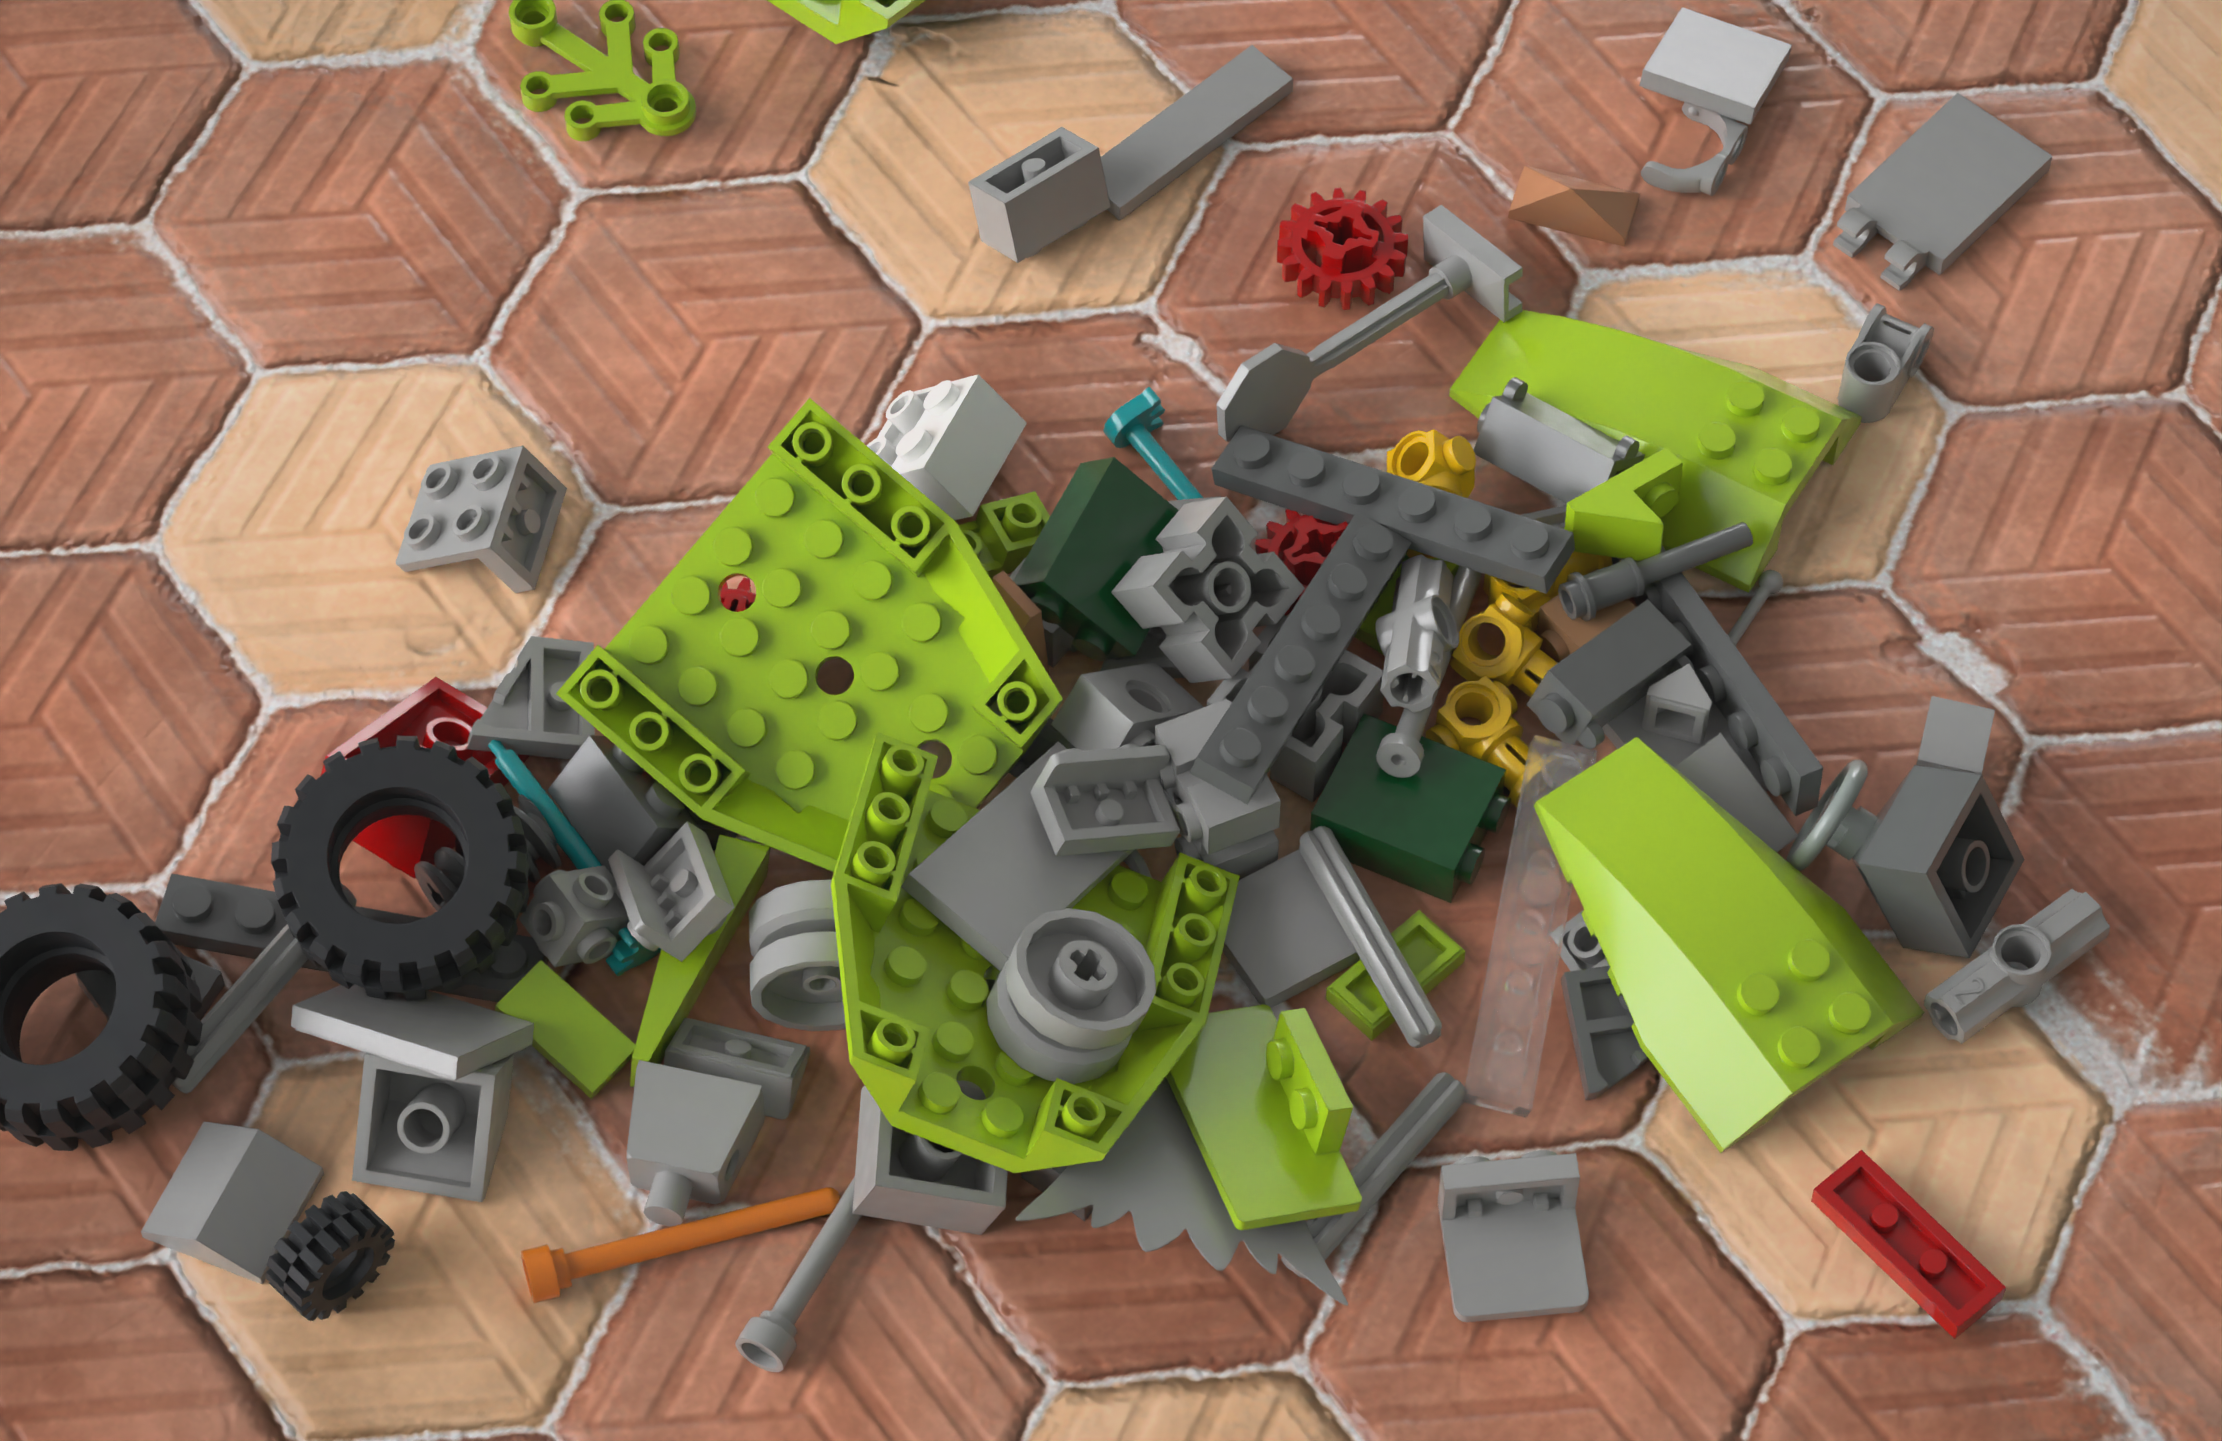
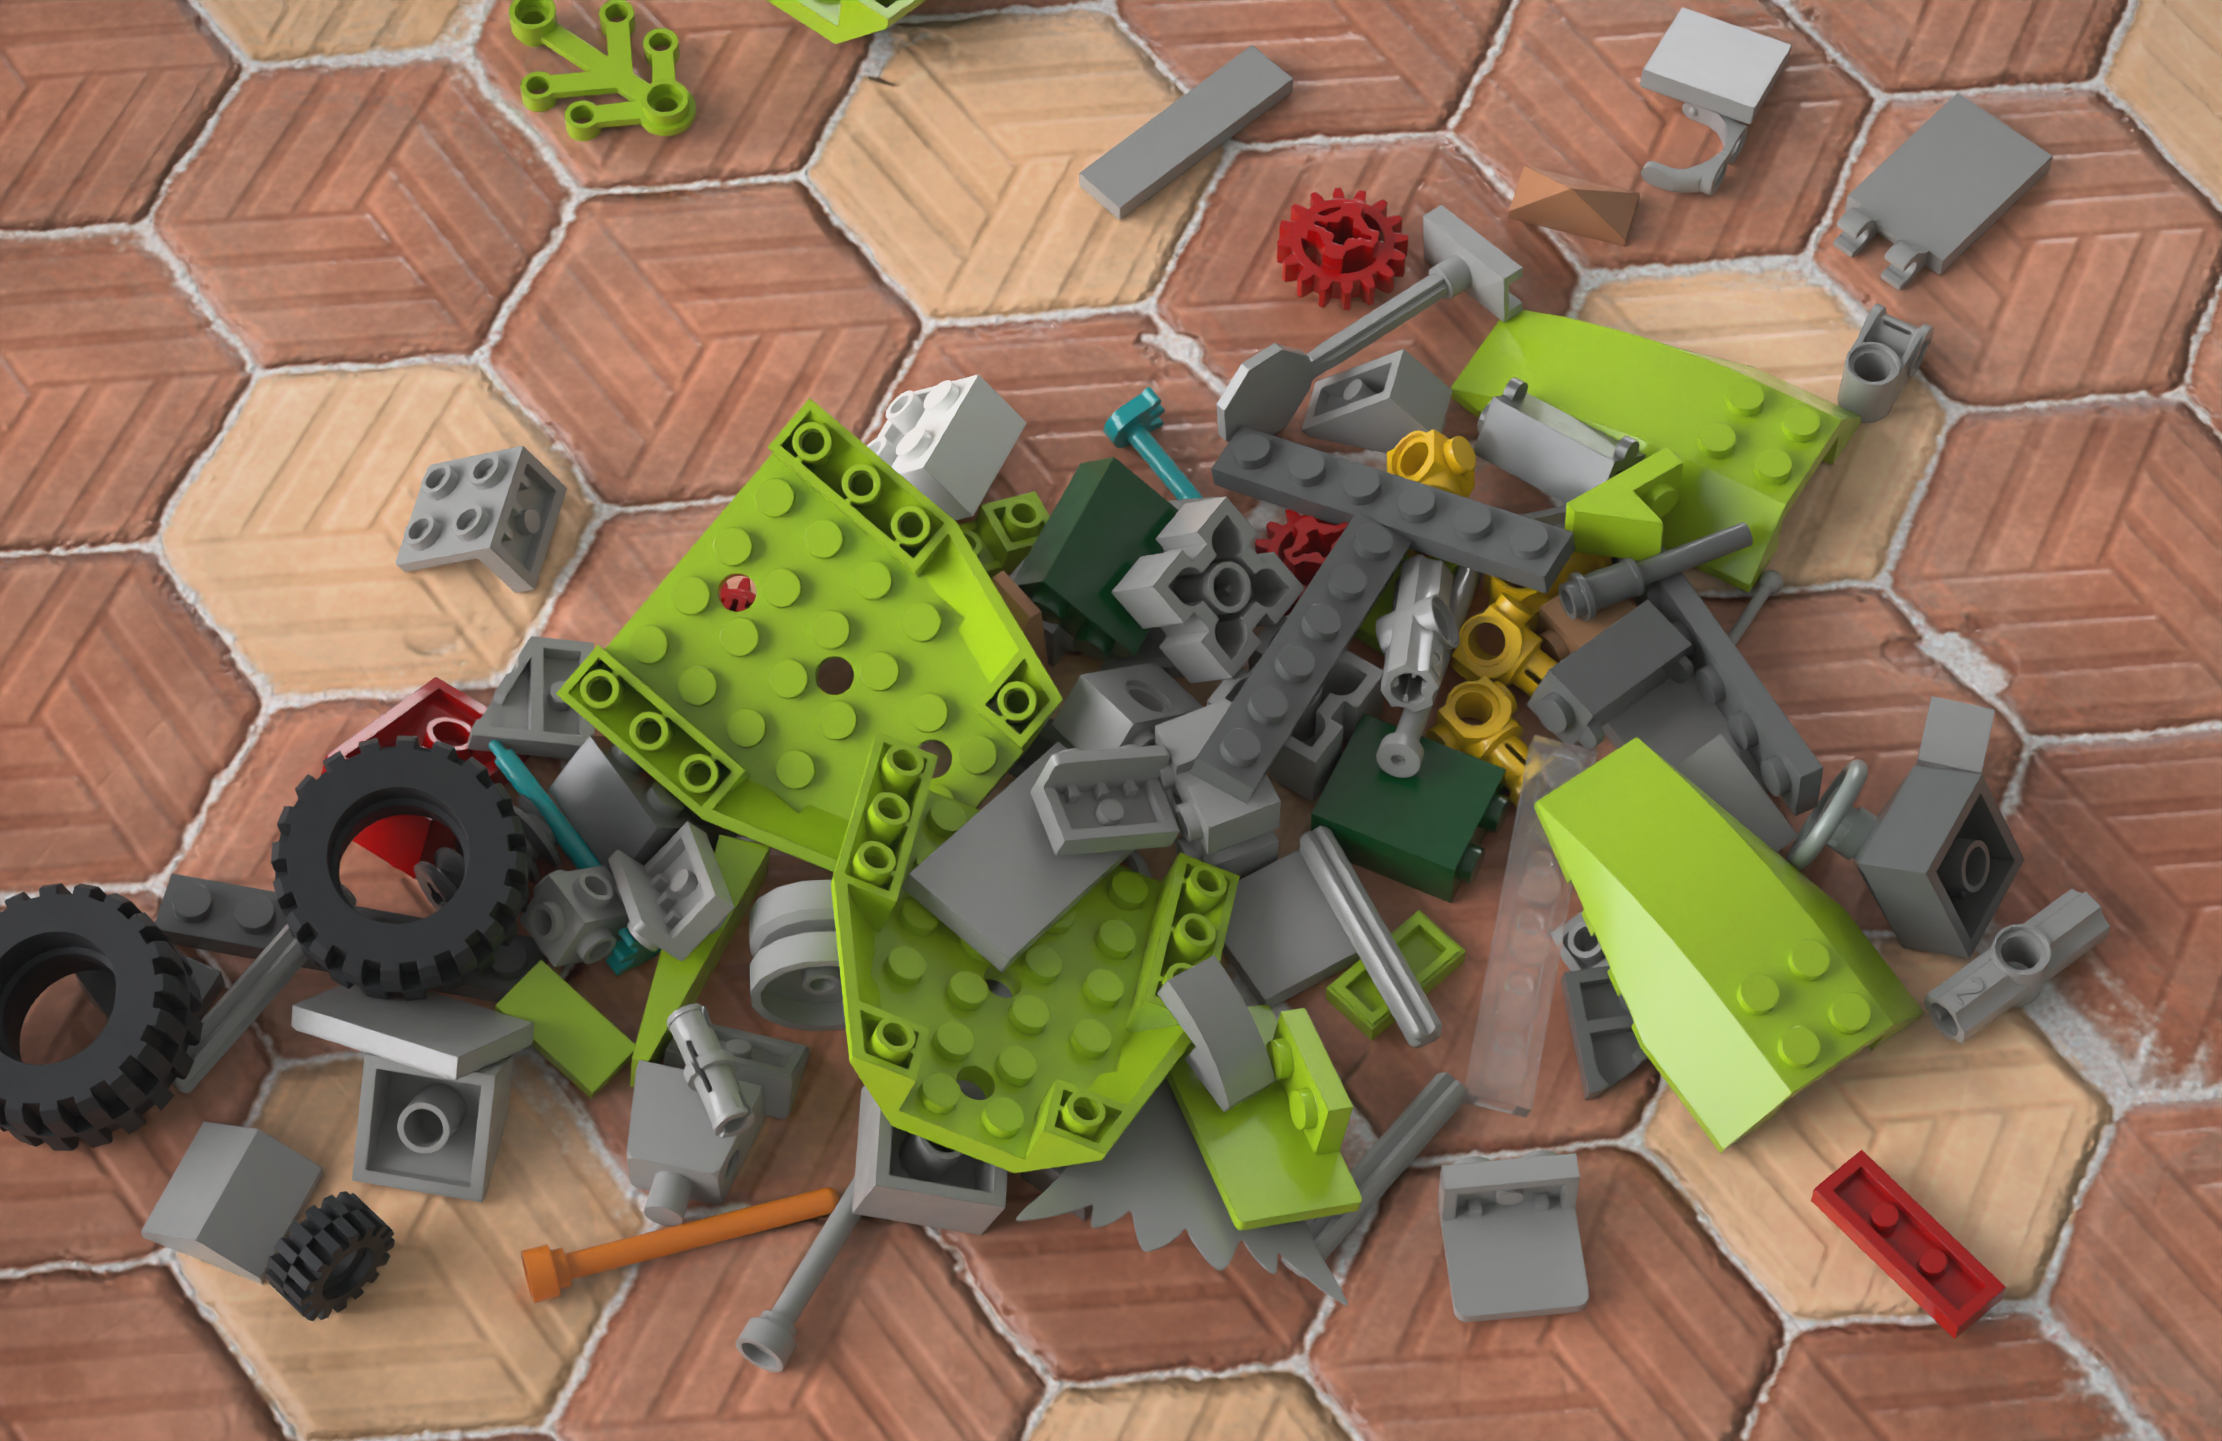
light grey brick [968,127,1111,263] -> none
light grey wheel [986,908,1156,1084] -> none
light grey slope [1641,663,1712,744] -> none
none -> light grey pin [666,1003,755,1138]
none -> light grey slope [1157,955,1276,1113]
none -> light grey slope [1302,349,1452,453]

